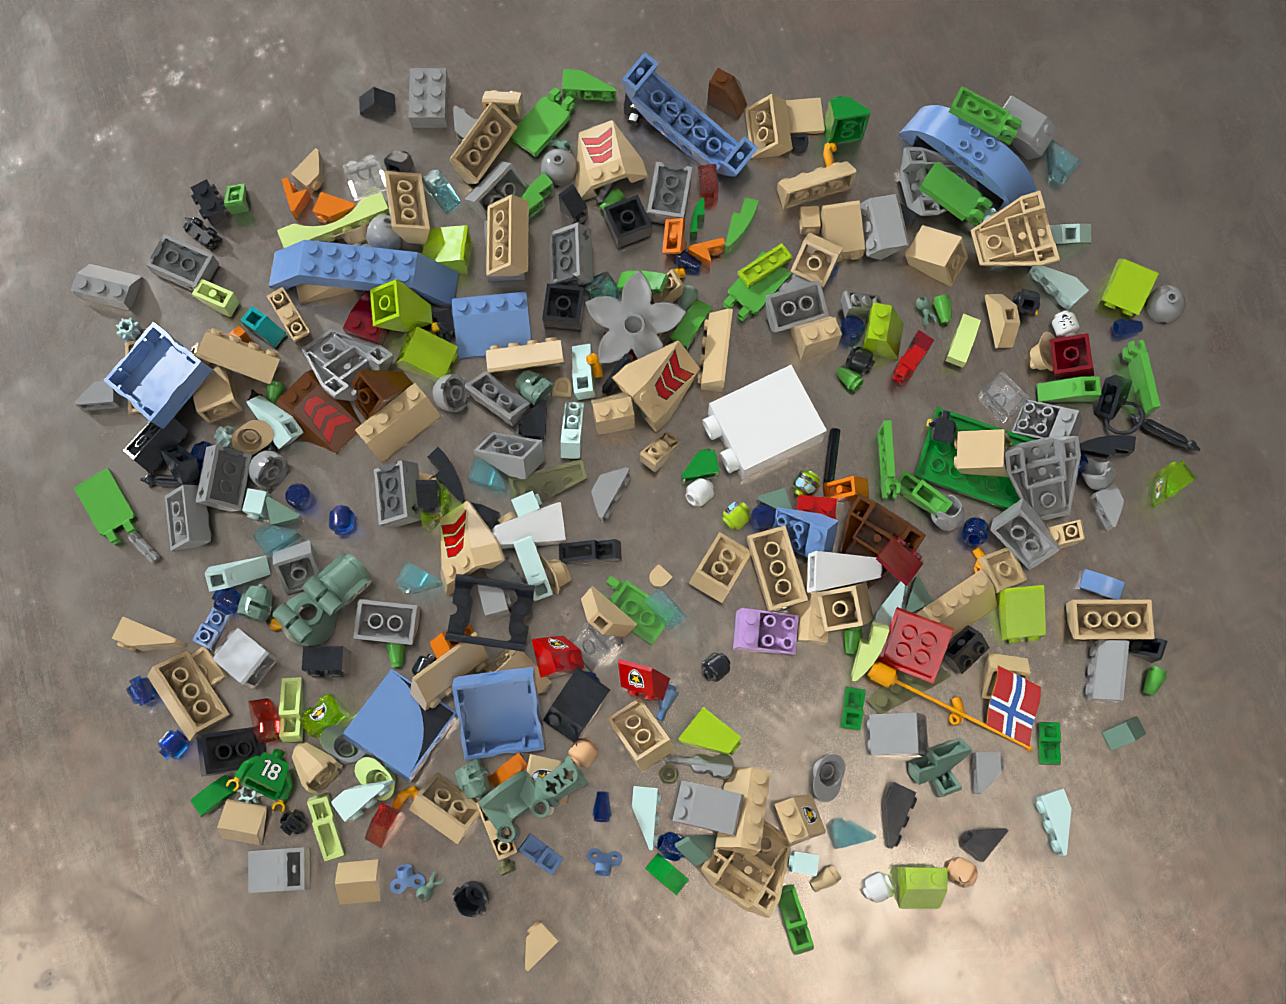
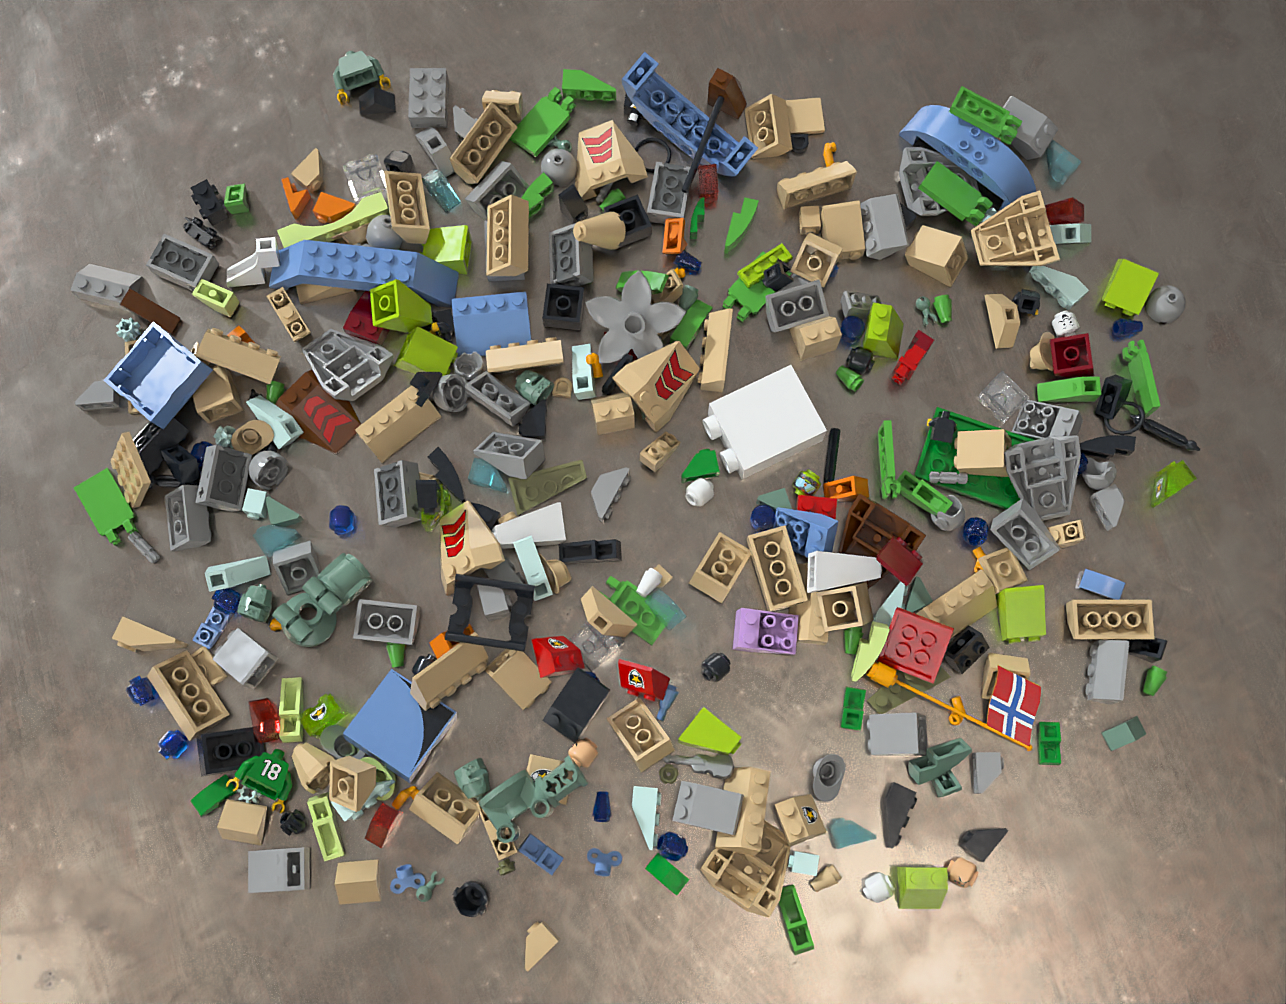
teal slope [240,306,287,348] -> none
clear blue head [285,483,313,510] -> none
black brick [302,646,351,678] -> none
reddish brown slope [352,370,413,420] -> none
clear light blue slope [395,561,443,594] -> none
medium blue tile [452,666,545,760] -> none
orange slope [489,753,528,788] -> none
light aqua brick [511,491,542,517] -> none
light aqua slope [561,402,584,459] -> none
clear light blue slope [585,271,620,300] -> none
sand green slope [675,835,716,867] -> none
orange slope [687,237,725,268] -> none
lime head [722,501,751,530] -> none
green slope [824,96,871,144] -> none
yellowish green slope [945,313,981,368] -> none
light aqua slope [1036,789,1071,856] -> none
none -> tan plate [111,431,151,509]
none -> reddish brown tile [119,288,180,334]
none -> white arch [227,237,280,287]
none -> tan slope [329,756,376,812]
none -> sand green torso [333,51,391,105]
none -> black slope [410,372,443,407]
none -> light grey slope [415,126,455,178]
none -> light grey hair [454,351,484,380]
none -> tan cone [573,212,625,250]
none -> black tyre [635,137,671,173]
none -> white cone [636,568,663,598]
none -> black piece [682,96,725,193]
none -> black window [762,258,794,292]
none -> light grey axle [929,472,968,484]
none -> clear red slope [1045,197,1084,225]

